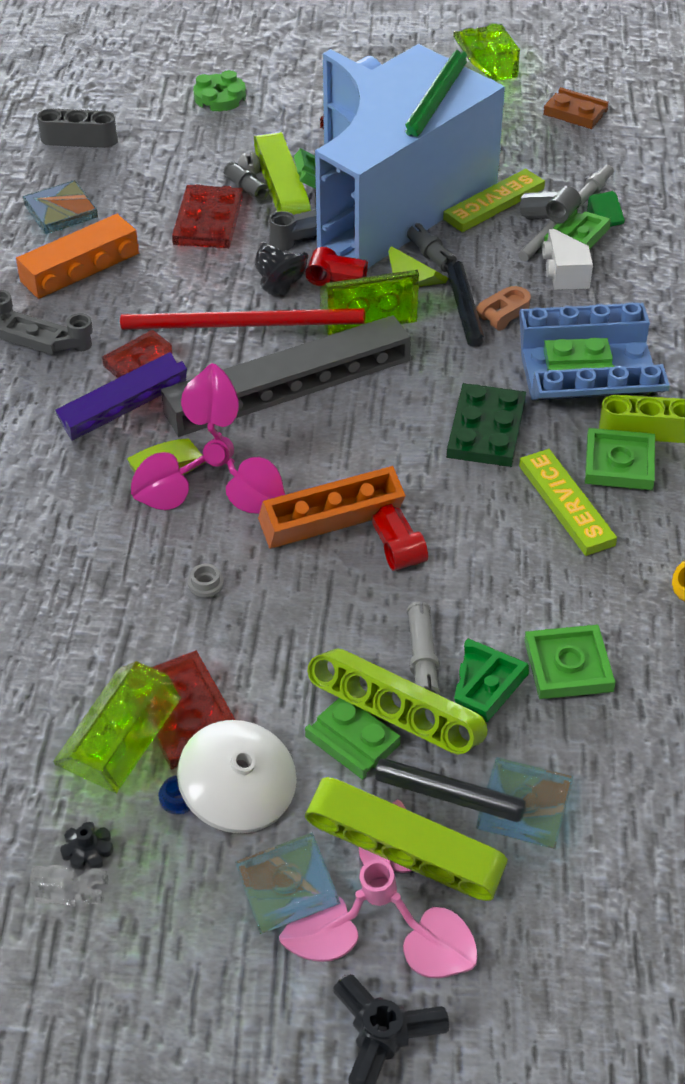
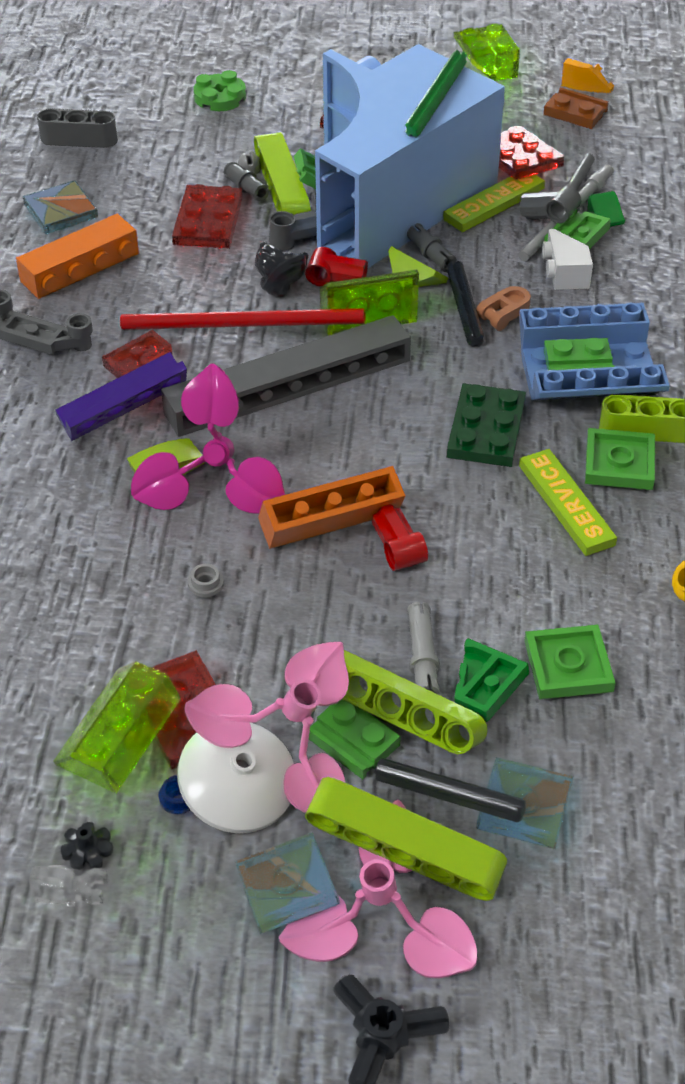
none -> bright pink plant [185,642,349,813]
none -> clear red plate [499,126,564,180]
none -> light orange slope [561,58,614,93]
none -> dark grey bar [567,153,595,190]

